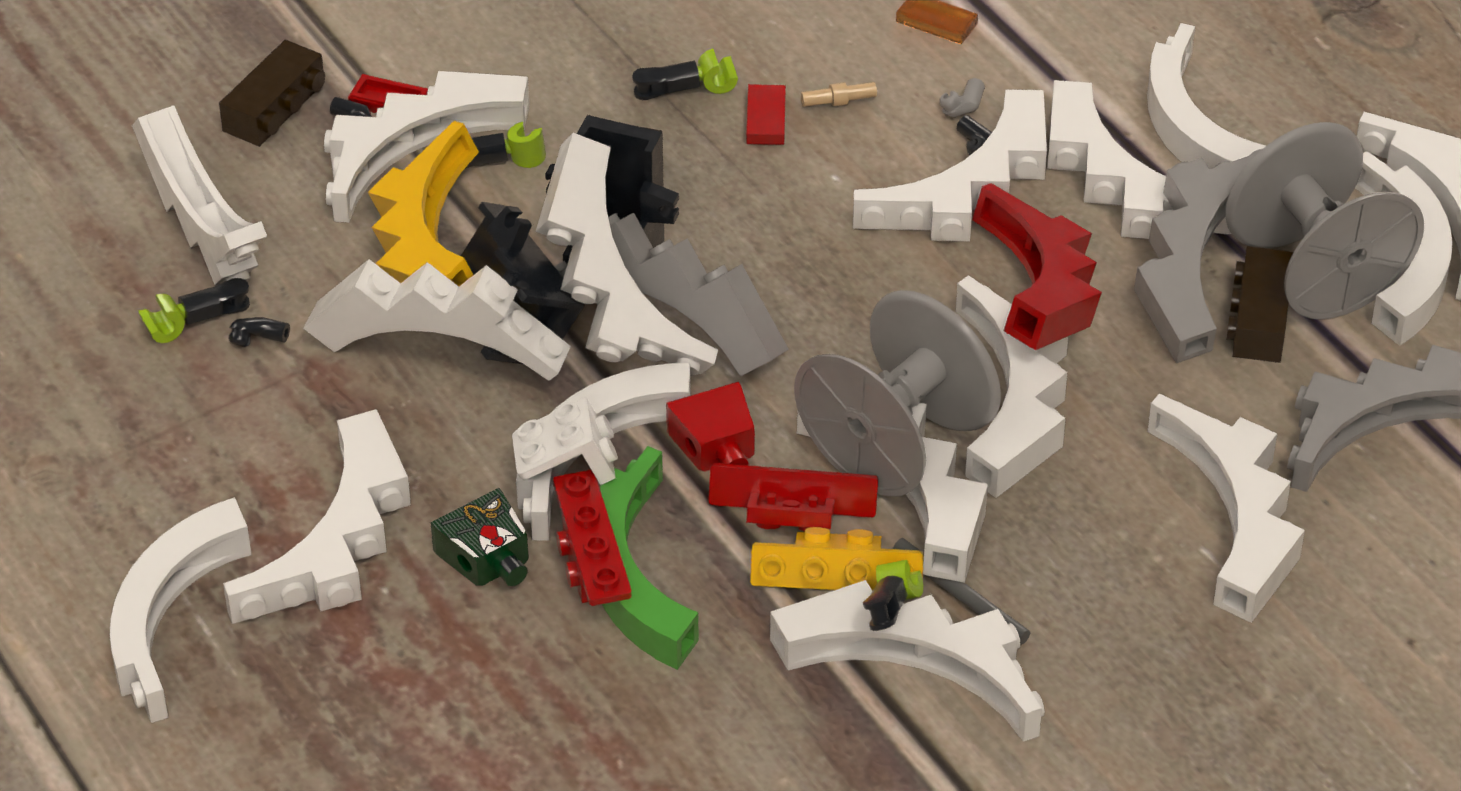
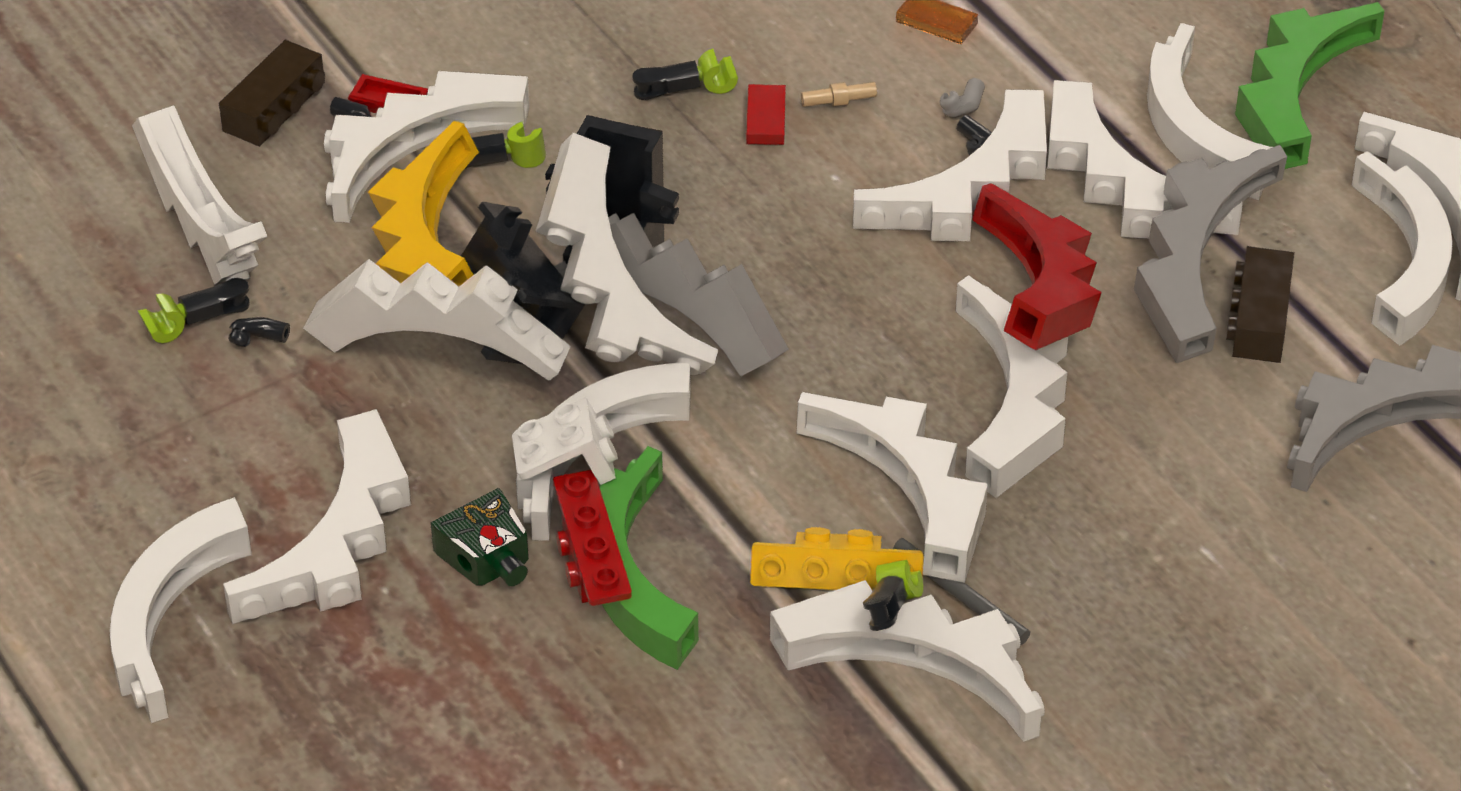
red torso [666,381,755,472] -> none
red bracket [709,463,878,532] -> none
light grey piece [794,290,1001,496] -> none
white arch [1148,394,1305,623] -> none
light grey piece [1225,122,1424,319] -> none
none -> bright green arch [1235,2,1384,169]

